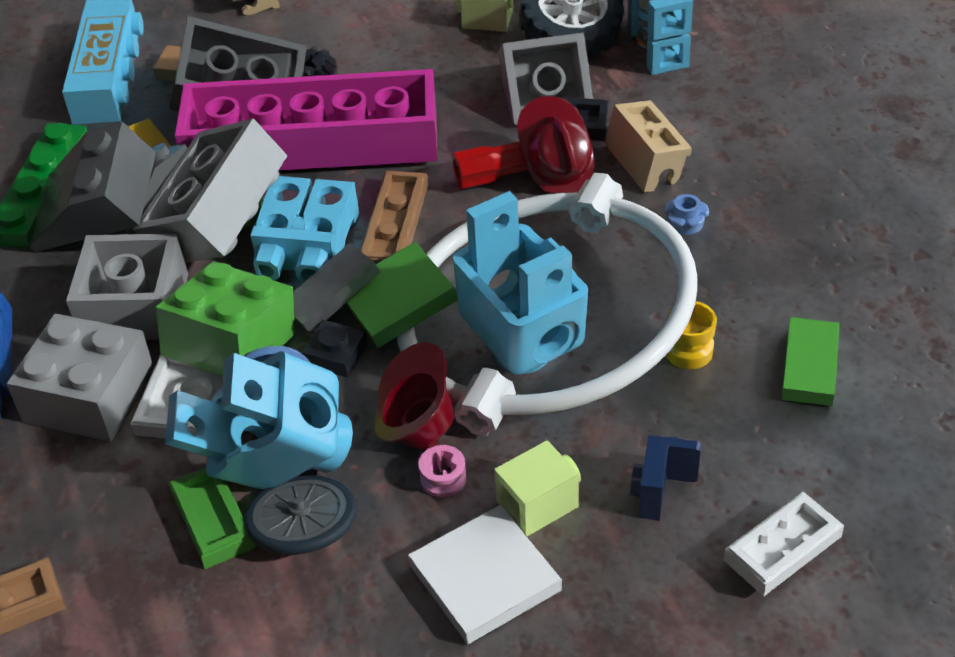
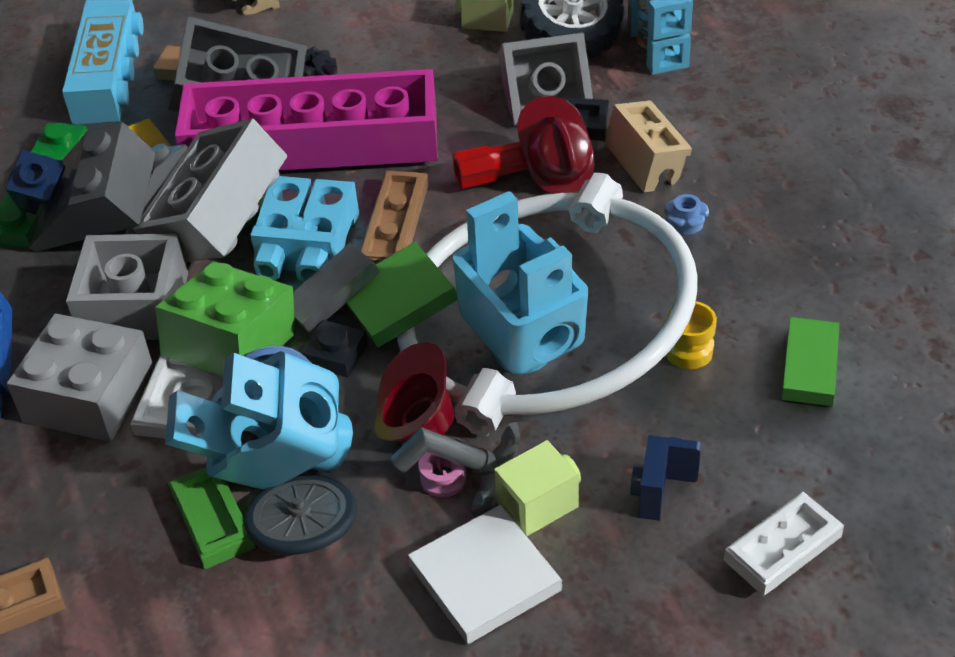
none -> dark blue bracket [6,150,66,215]
none -> dark grey piece [391,422,520,517]

